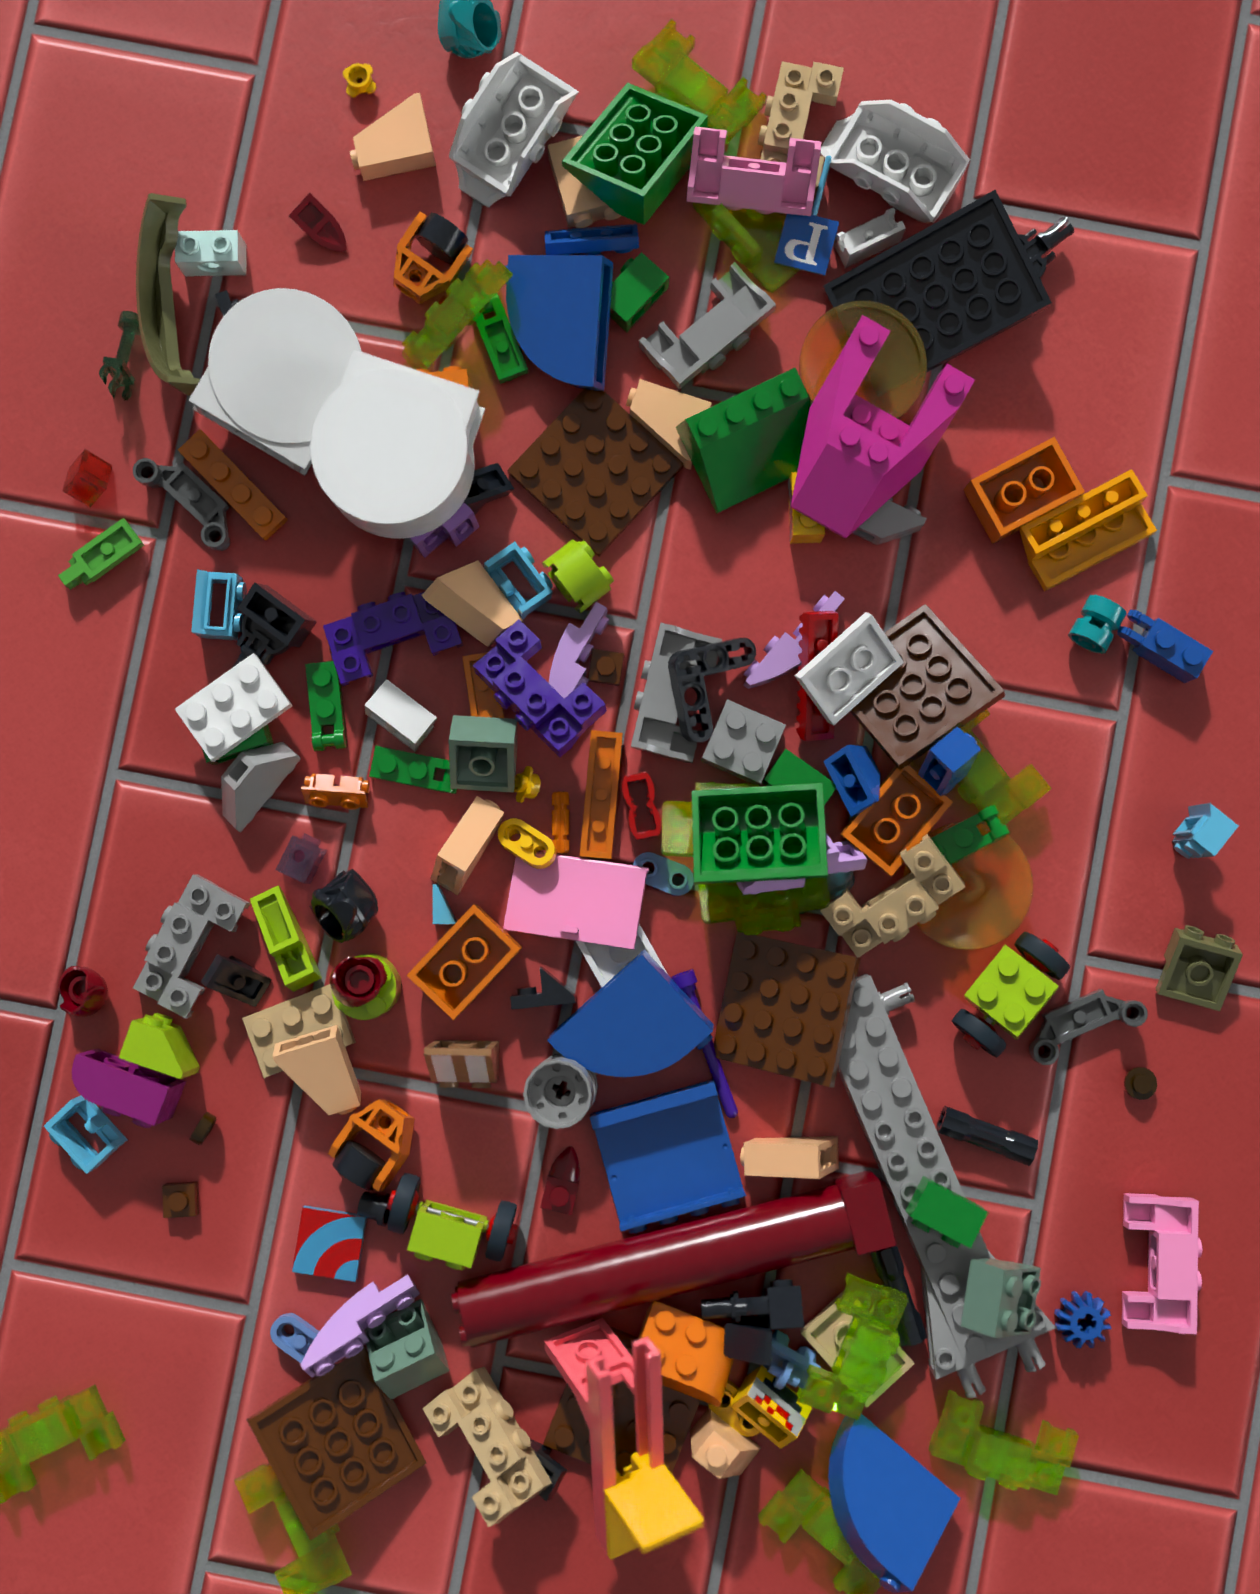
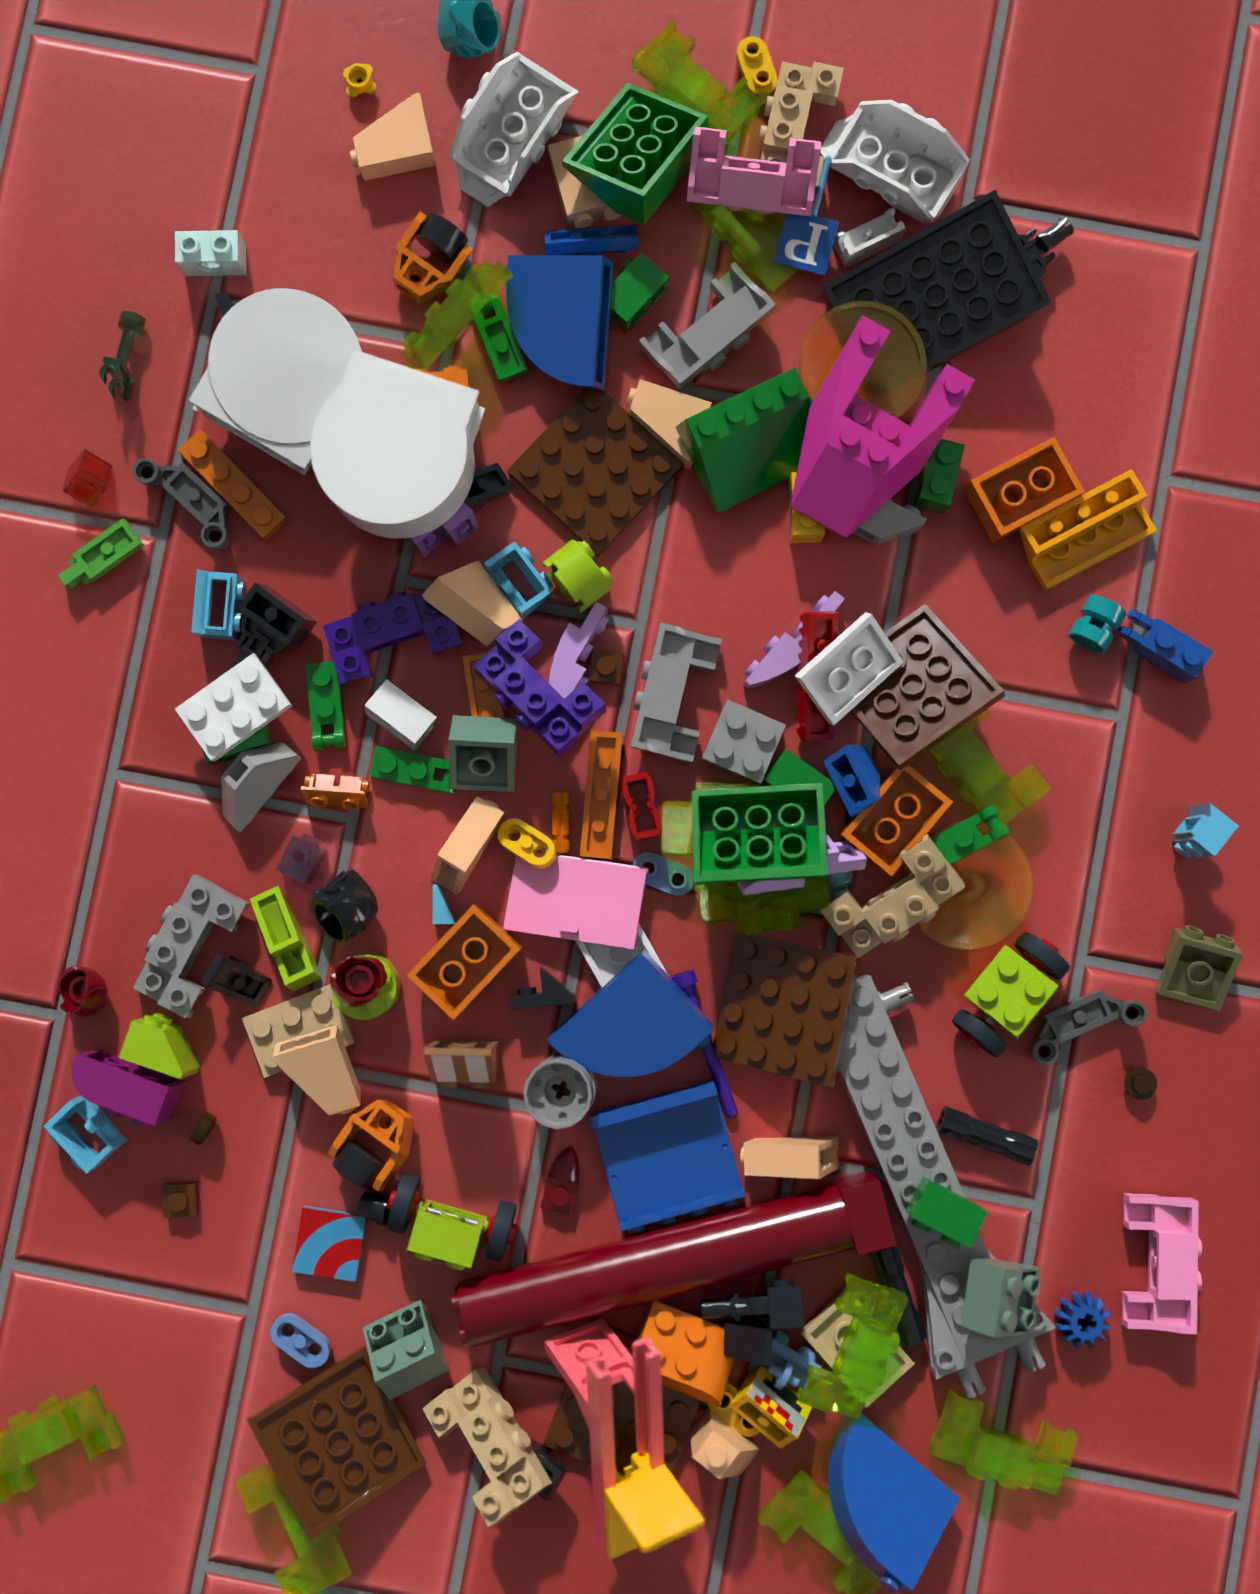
olive windscreen [136,193,201,396] -> none
dark red plate [289,193,347,252] -> none
lavender slope [301,1275,420,1377] -> none
yellow plate [514,766,541,803] -> none
black beam [668,638,756,742] -> none
blue hinge [918,726,981,796] -> none
none -> yellow plate [736,36,778,100]
none -> green brick [913,439,965,514]

